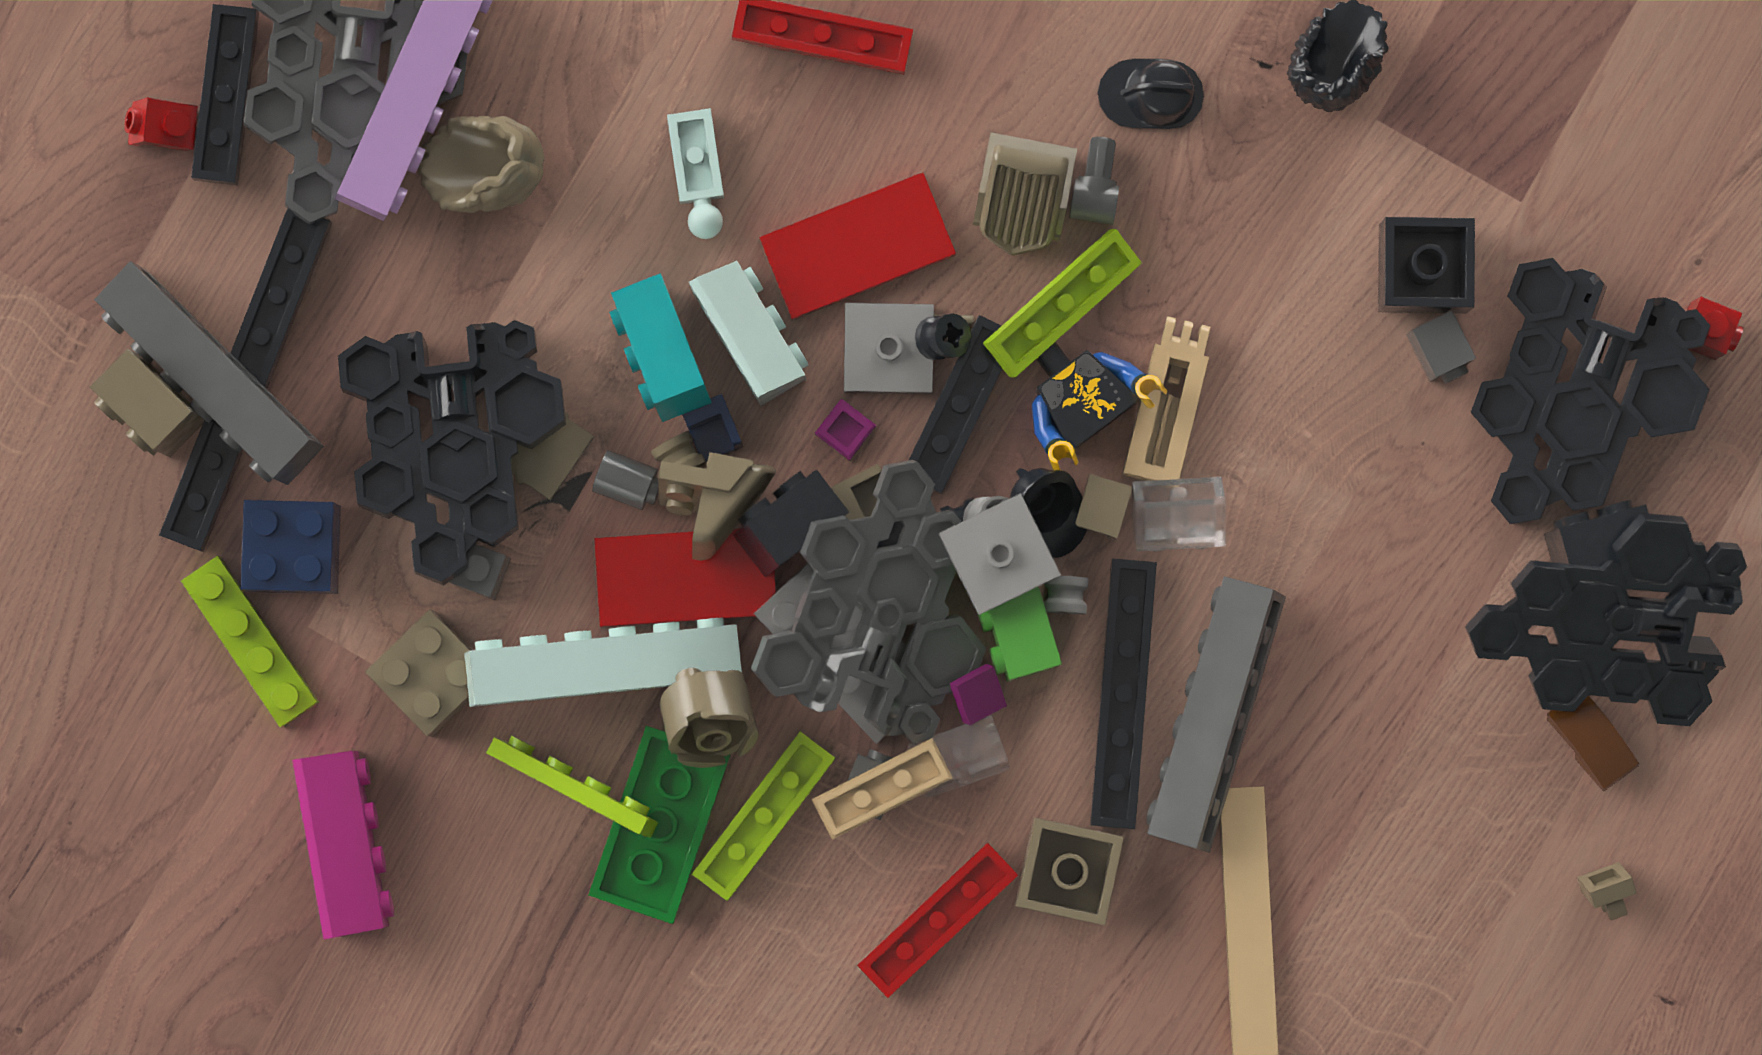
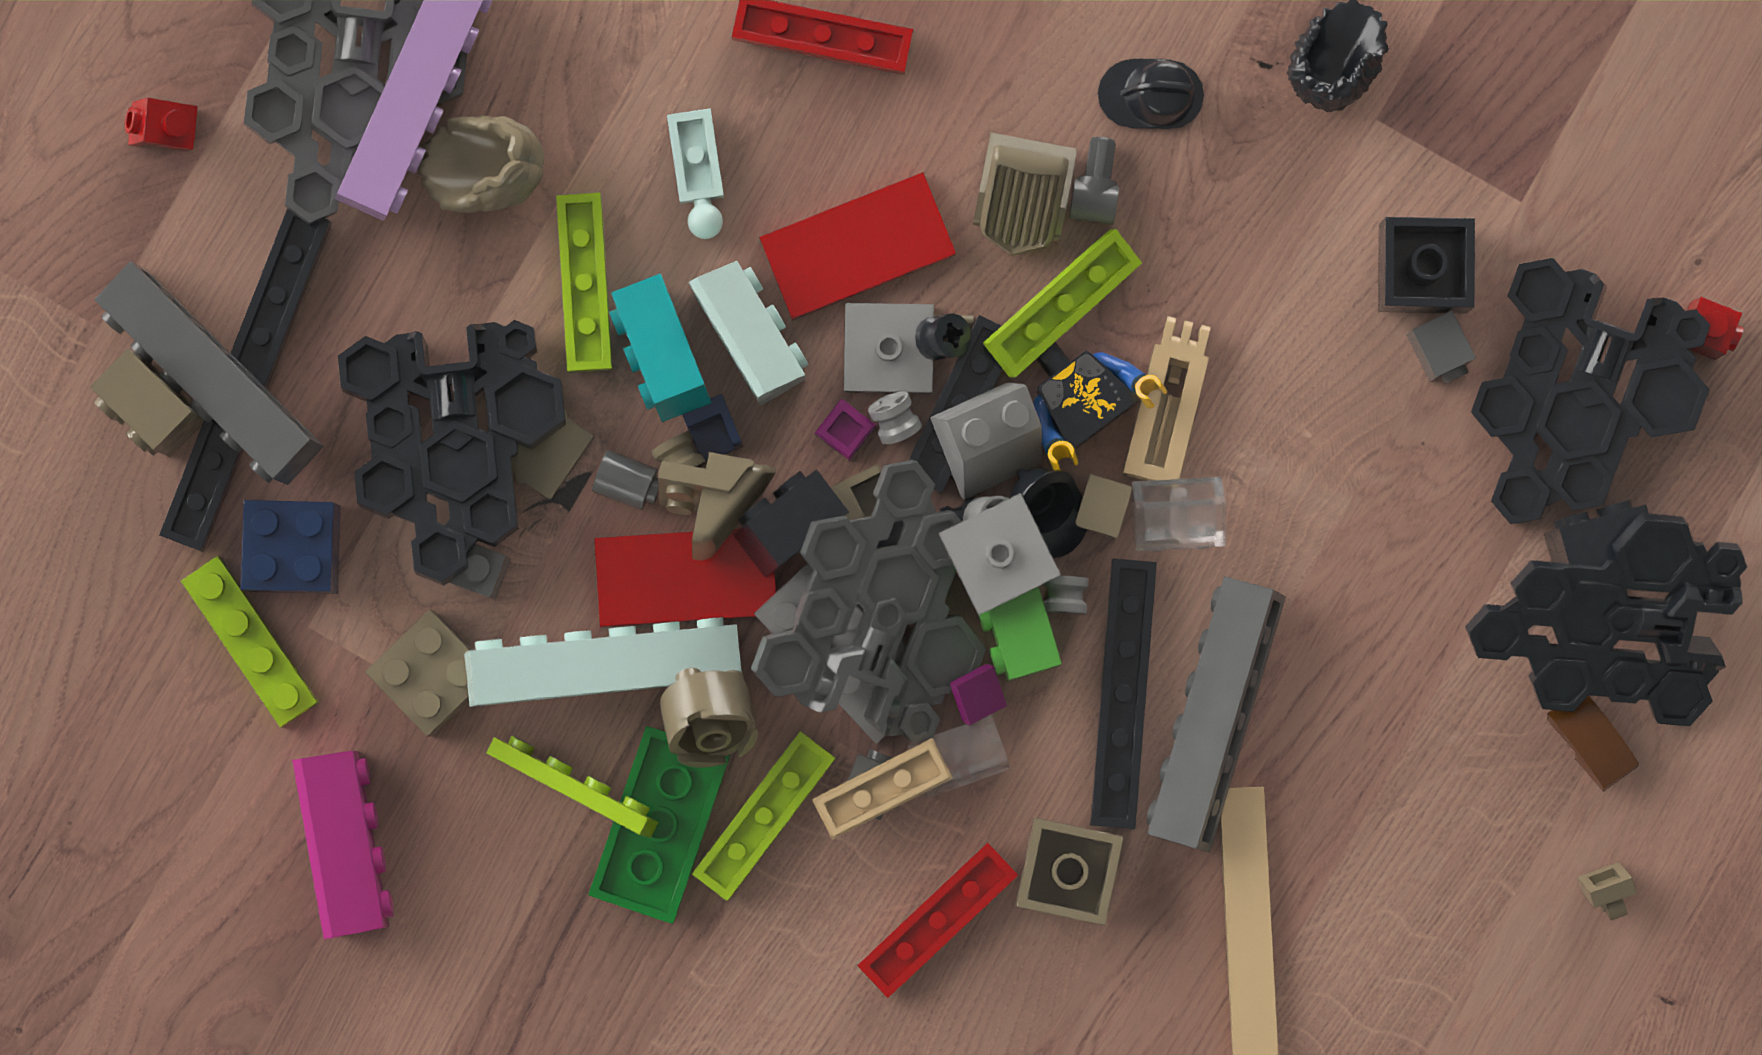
black plate [191,4,259,185] -> none
none -> lime plate [556,192,613,373]
none -> light grey wheel [868,391,922,444]
none -> light grey slope [930,382,1042,500]

